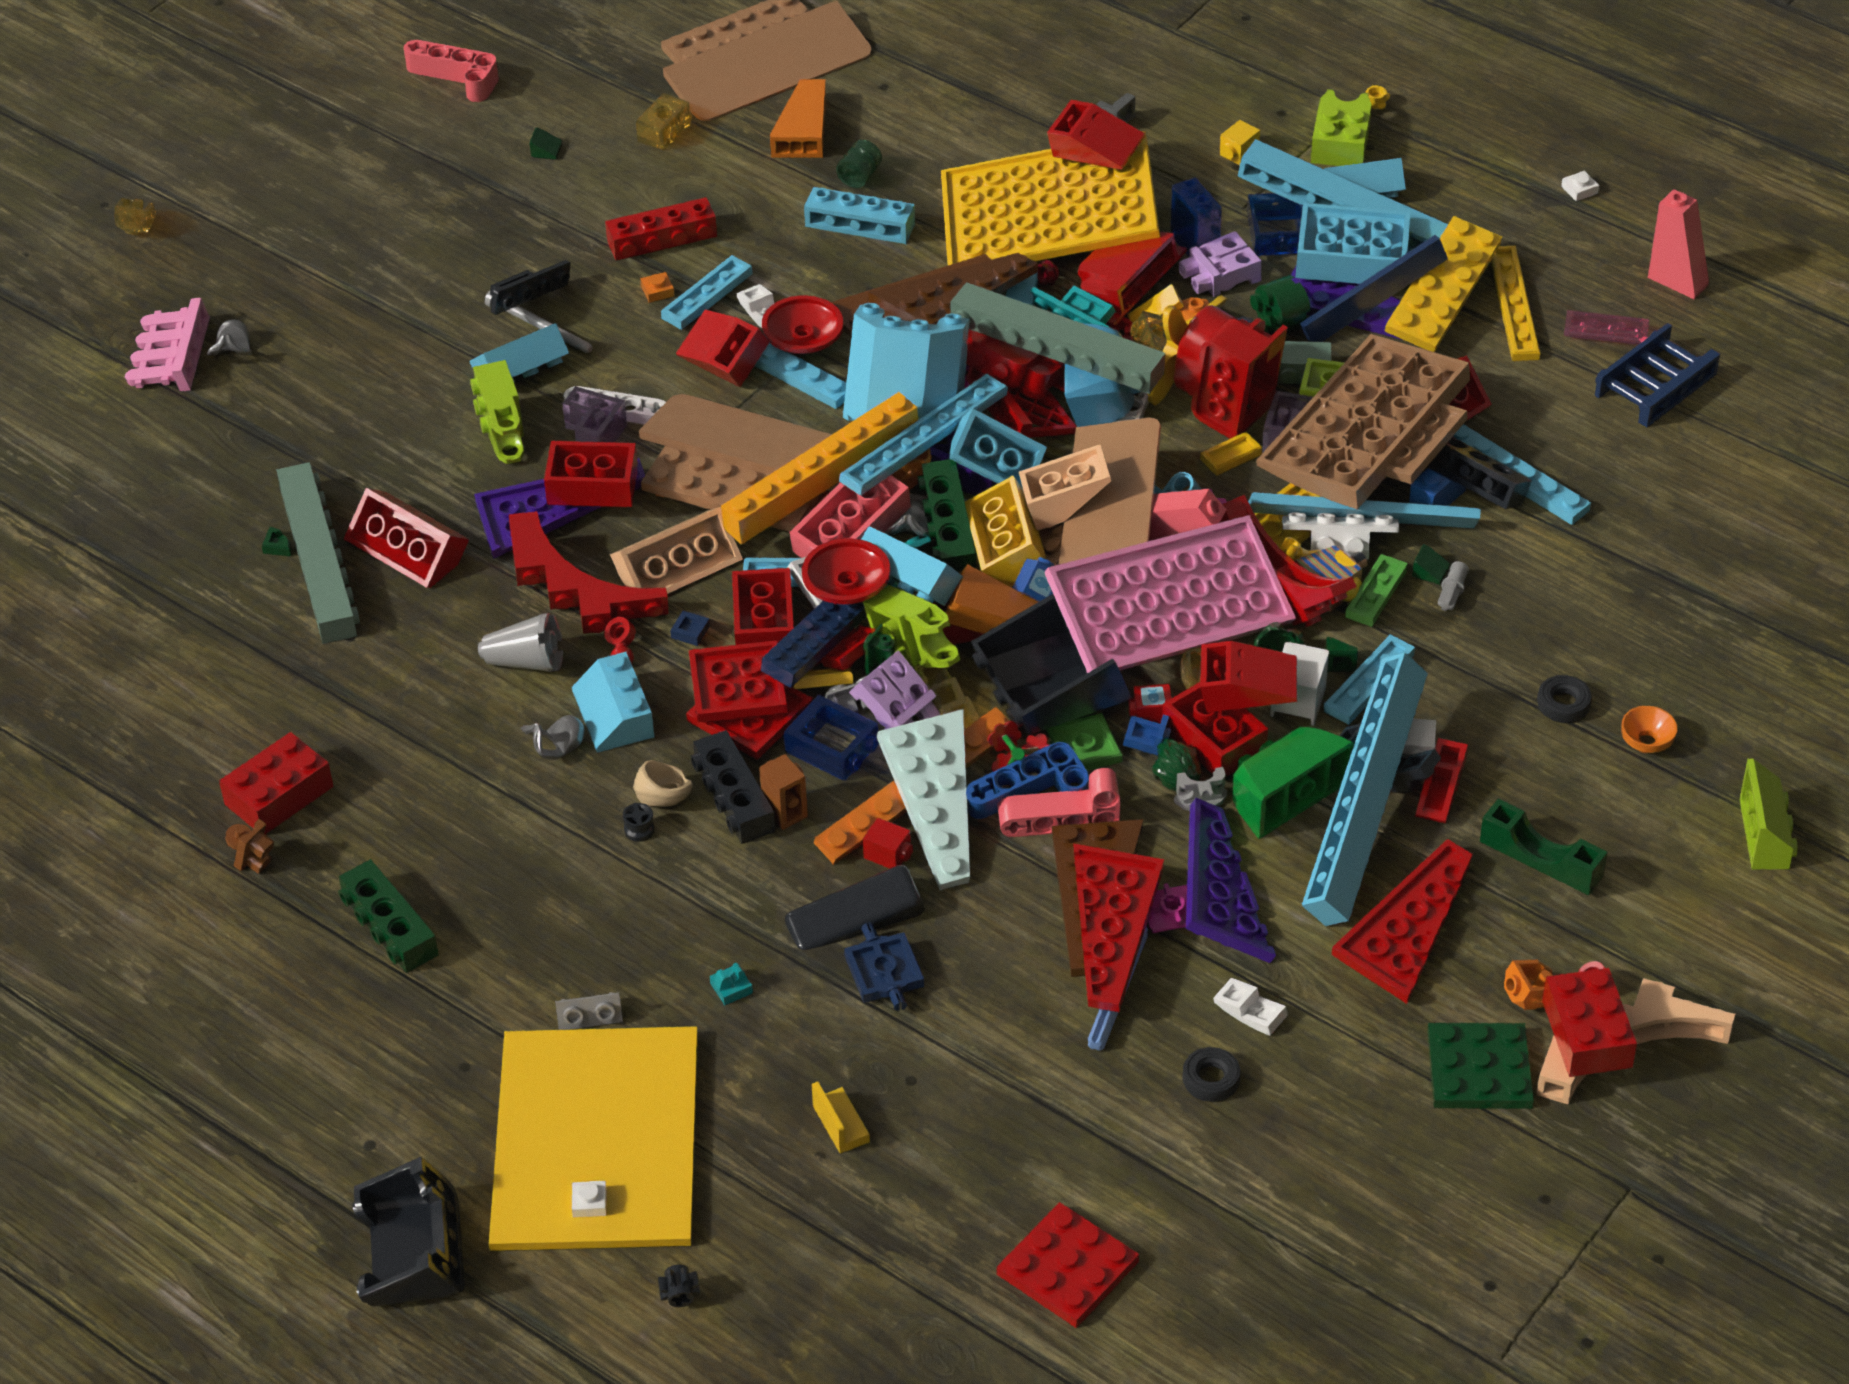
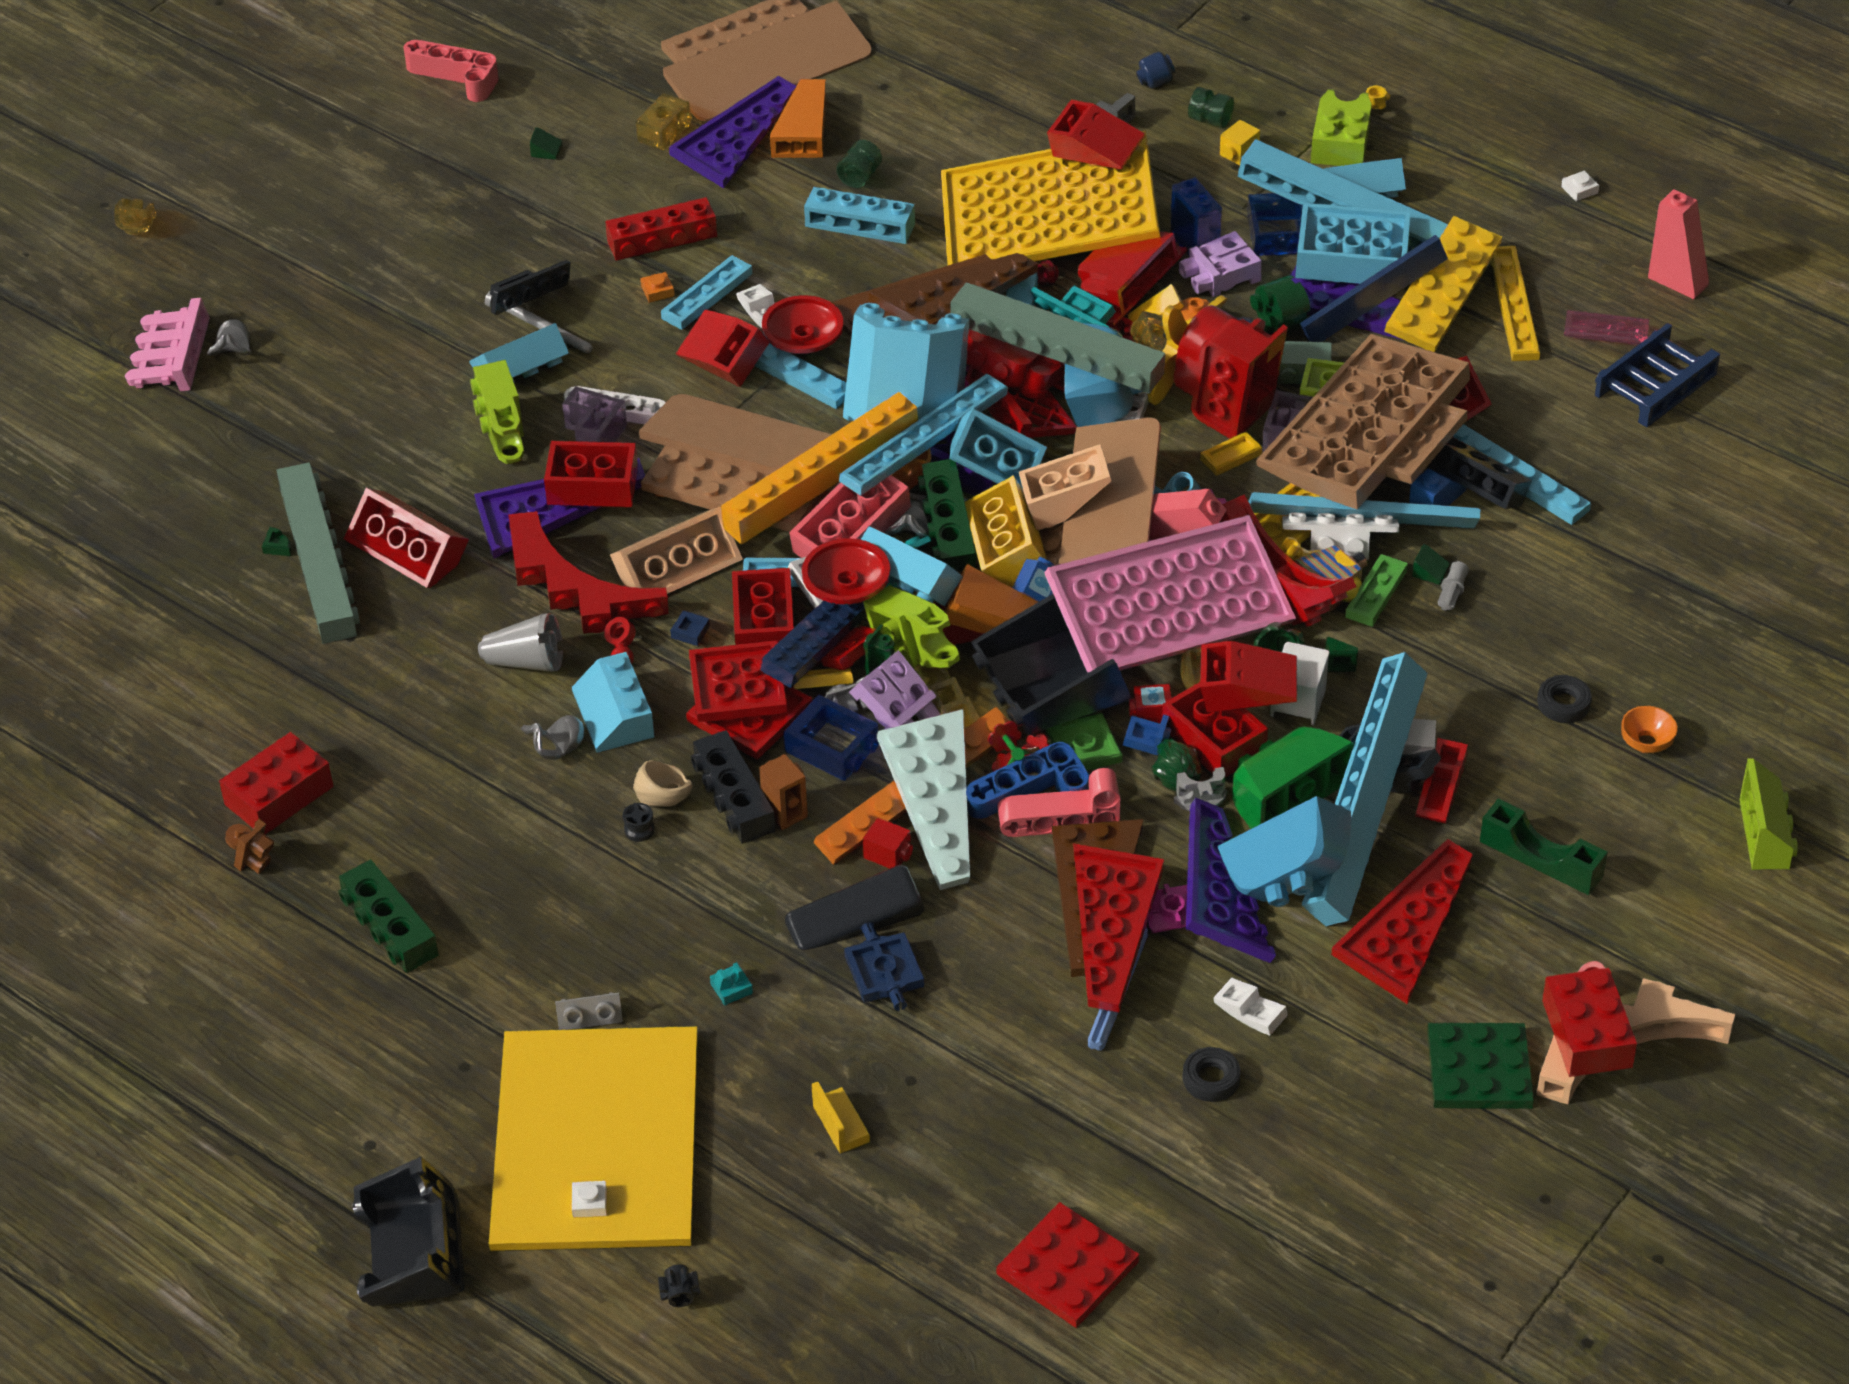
medium azure plate [1324,634,1415,725] -> none
orange hand [1504,959,1553,1010] -> none
none -> dark purple wing [669,76,796,189]
none -> dark blue head [1136,52,1176,89]
none -> clear green wheel [1188,86,1234,129]
none -> dark azure hips [1218,796,1351,907]

